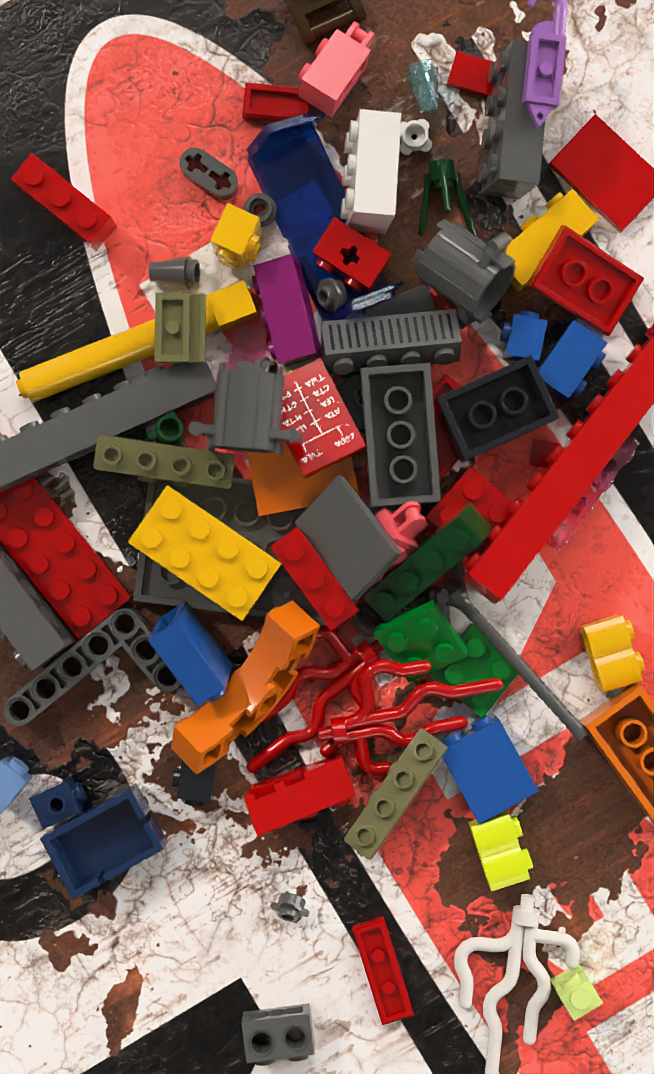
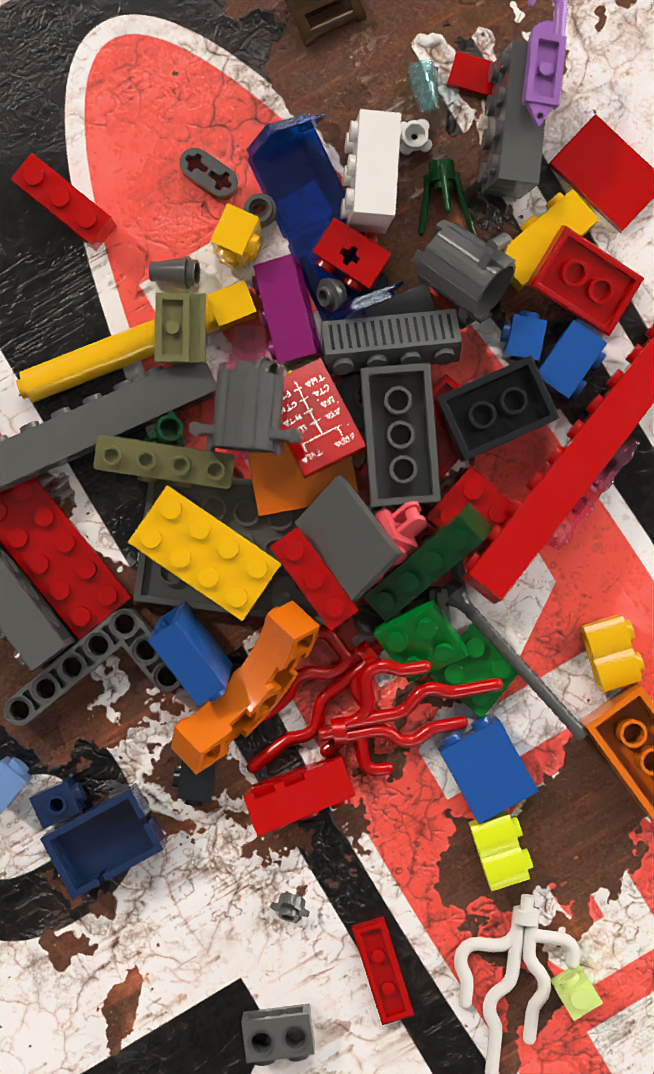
red tile [242,82,311,125] -> none
coral brick [297,21,375,117] -> none
olive bracket [344,729,448,860] -> none
red sticker [529,439,560,468] -> none

